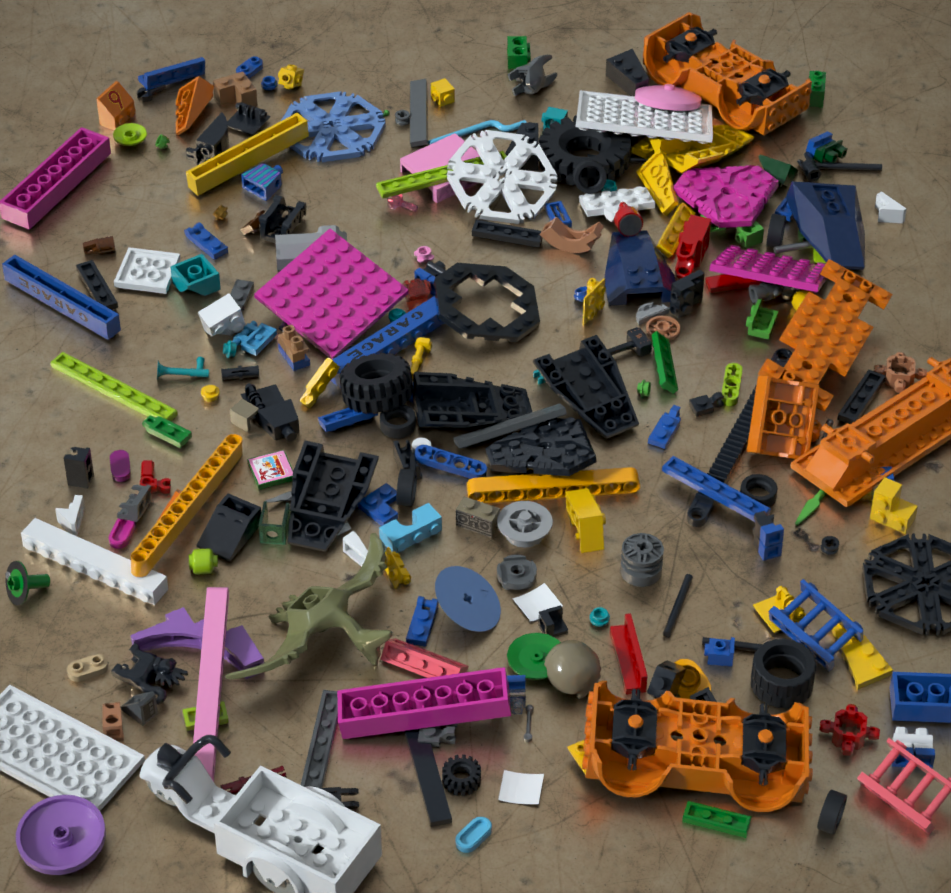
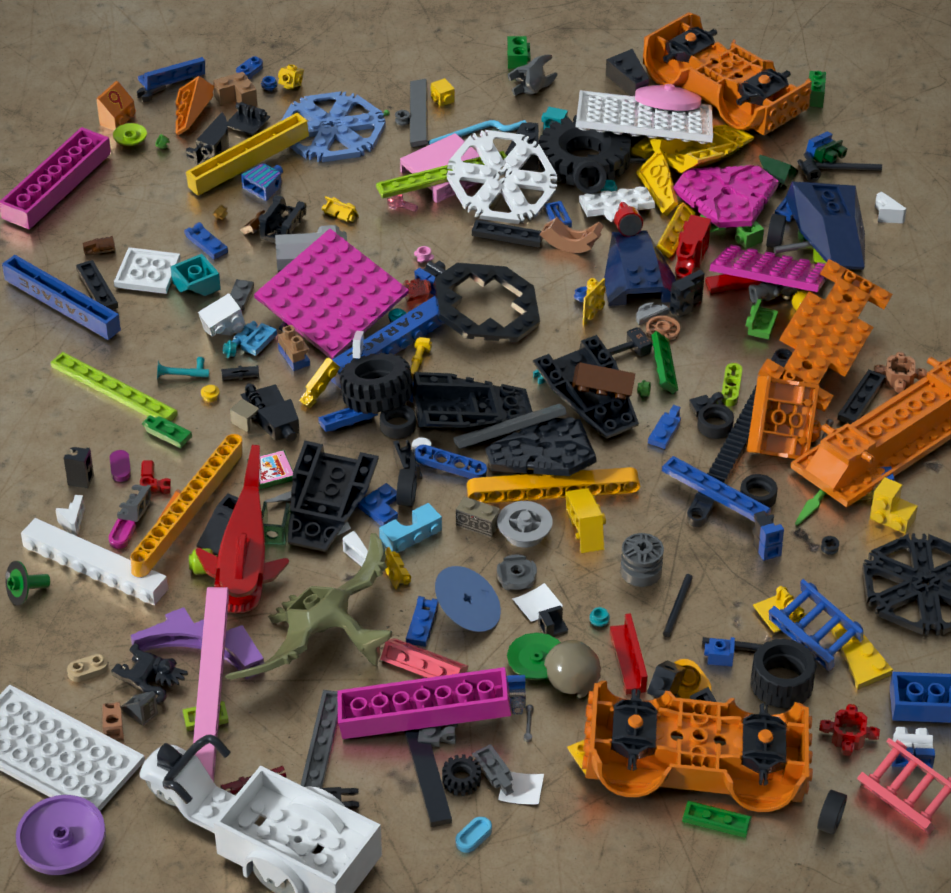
none -> red animal [196,445,289,613]
none -> yellow hinge [322,196,359,222]
none -> white tile [353,331,364,358]
none -> dark grey hinge [472,744,514,796]
none -> reddish brown wedge [572,363,636,400]
none -> black tyre [697,404,734,439]

